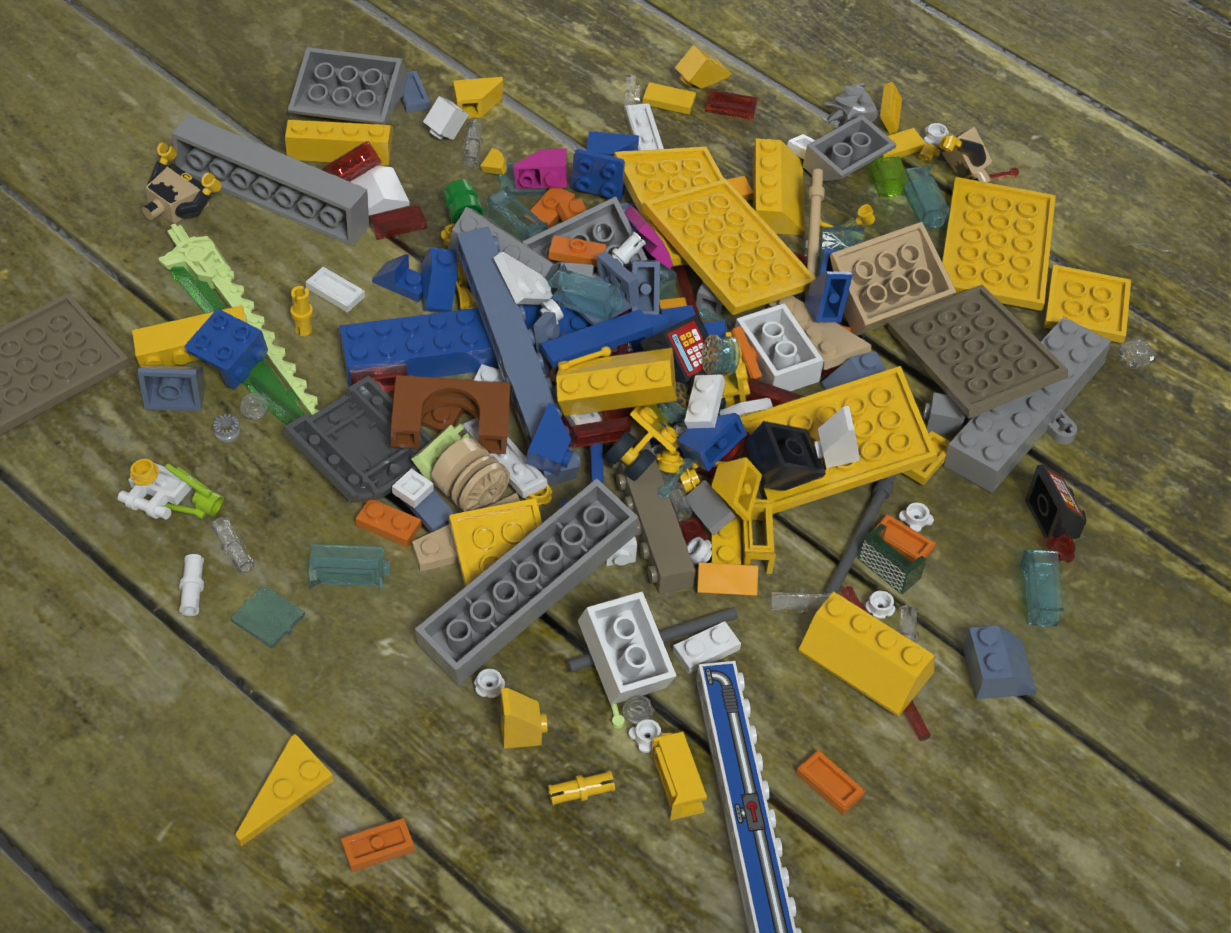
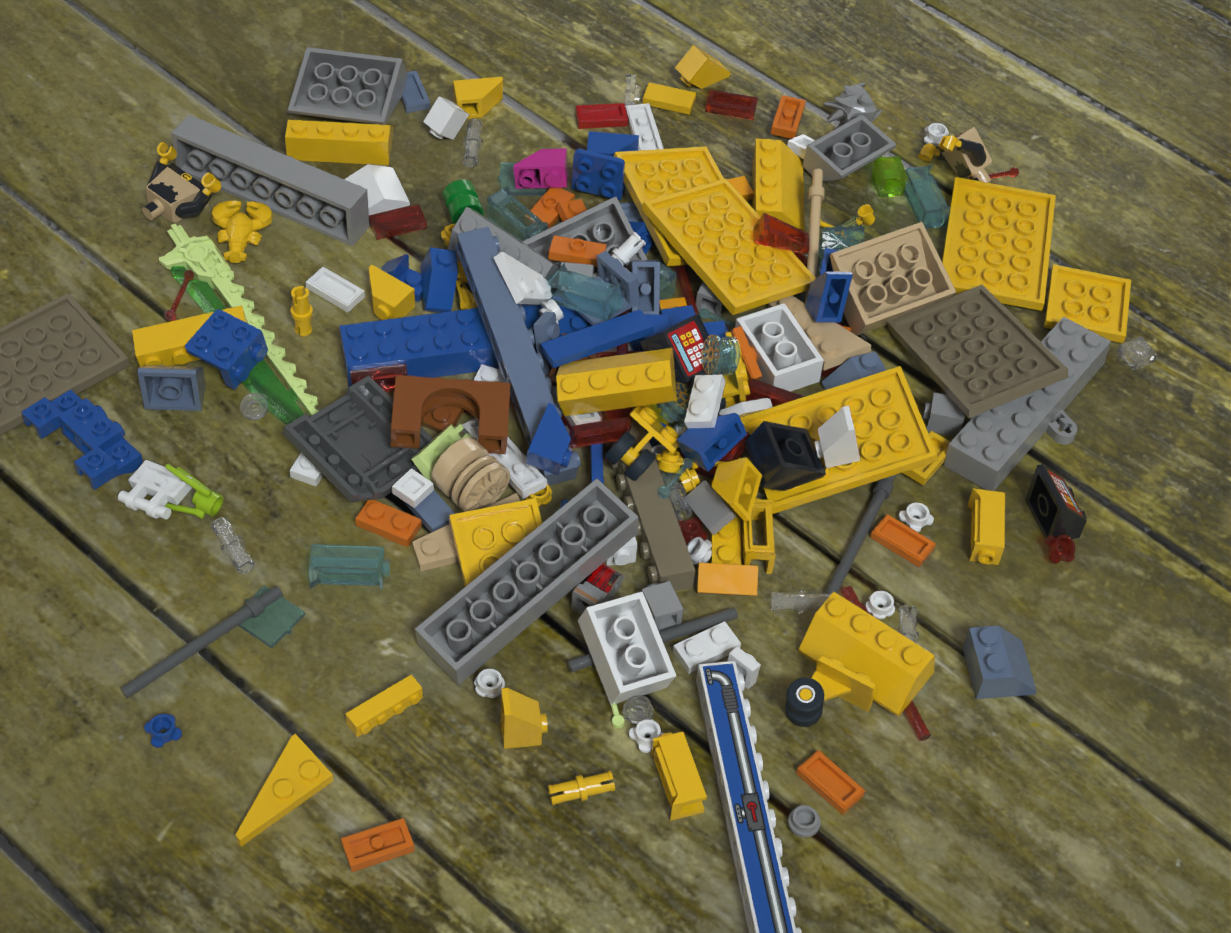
yellow plate [130,459,159,486] -> none
white pin [179,554,204,616] -> none
light grey bush [213,414,240,443] -> none
clear red hinge [322,141,382,182] -> none
yellow tile [480,148,507,175] -> none
yellow hinge [558,346,611,370] -> none
dark pink slope [624,205,673,269] -> none
clear green panel [858,523,927,595] -> none
yellow tile [879,128,926,163] -> none
yellow tile [880,82,902,134] -> none
clear light blue window [1019,549,1064,627] -> none
none -> blue bracket [21,389,143,490]
none -> dark grey bar [120,586,283,699]
none -> blue plate [144,714,182,748]
none -> clear red hinge [164,270,195,322]
none -> yellow animal [212,200,273,263]
none -> white plate [290,453,324,487]
none -> yellow piece [345,674,423,737]
none -> yellow slope [368,265,415,320]
none -> leg [571,563,624,615]
none -> red tile [575,103,628,129]
none -> light grey brick [641,581,683,631]
none -> white plate [727,646,761,689]
none -> clear red slope [754,213,810,254]
none -> orange plate [771,95,806,139]
none -> plate [785,655,876,727]
none -> light grey plate [788,805,821,838]
none -> yellow window [967,488,1005,565]

